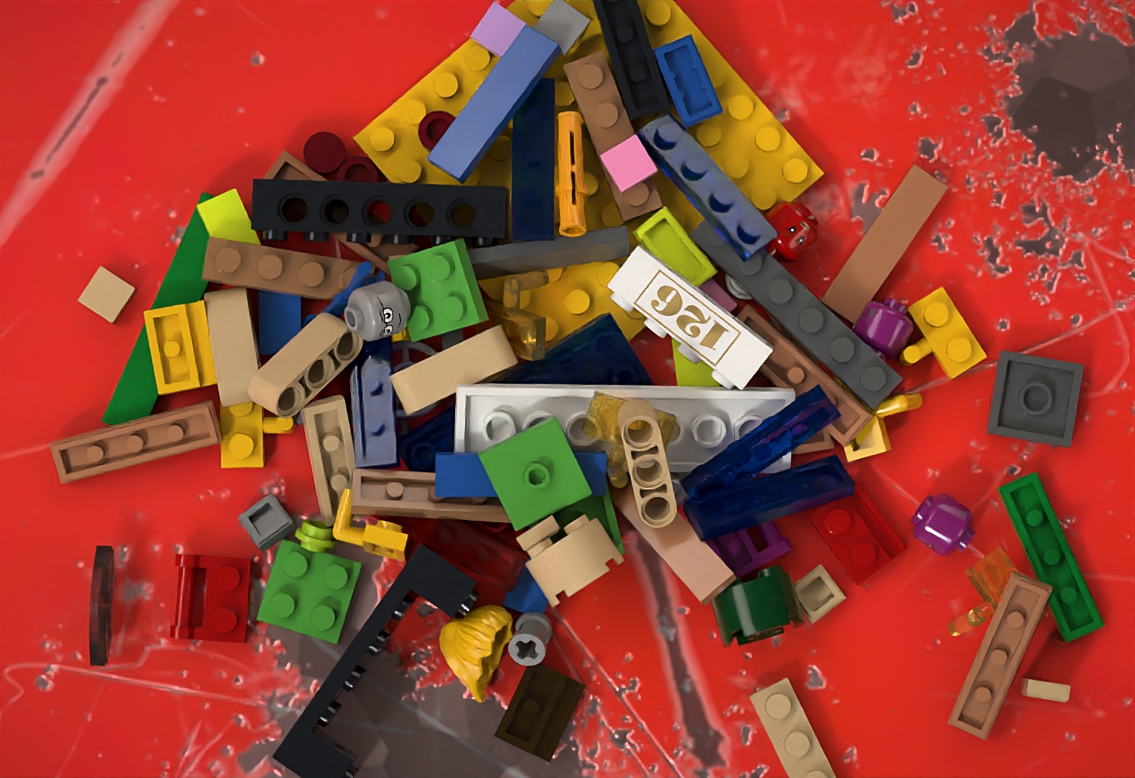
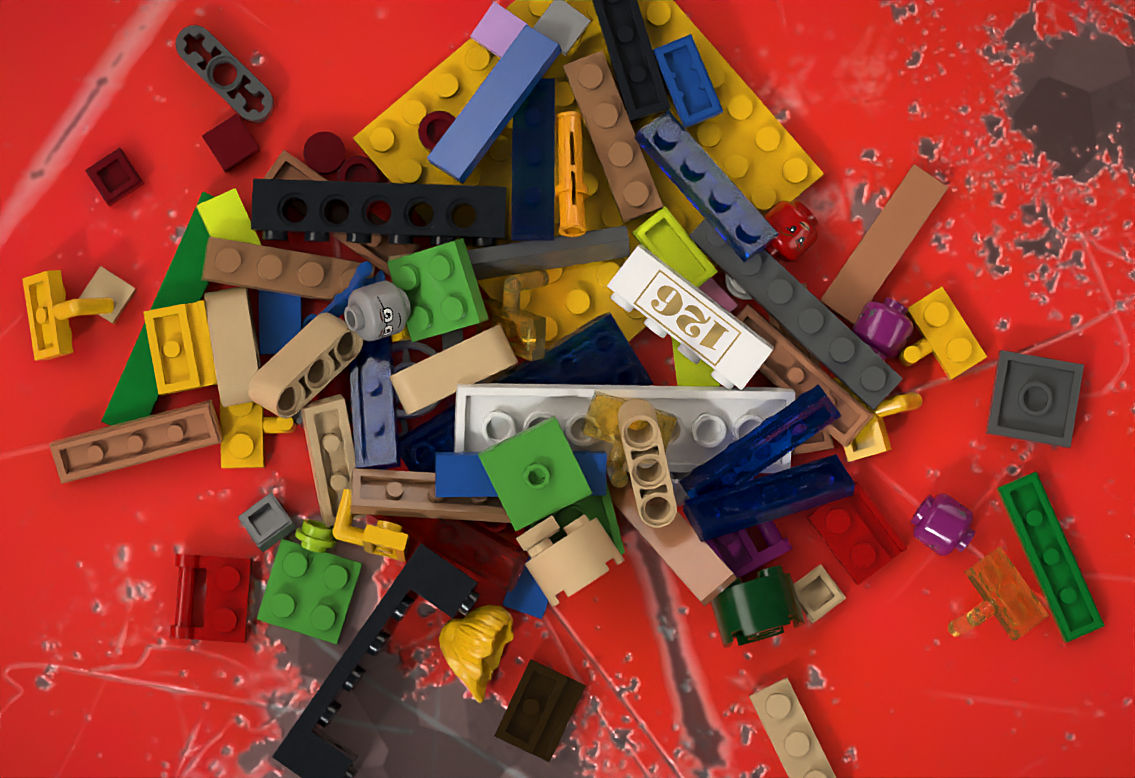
clear smoke tile [89,545,116,666] -> none
light grey bush [508,612,553,666] -> none
bright pink tile [599,134,658,194] -> none
nougat tile [947,570,1053,740] -> none
tan tile [1020,678,1071,702] -> none
none -> yellow plate [22,270,114,361]
none -> dark red tile [85,147,144,206]
none -> dark grey beam [176,25,275,123]
none -> dark red tile [202,114,261,173]

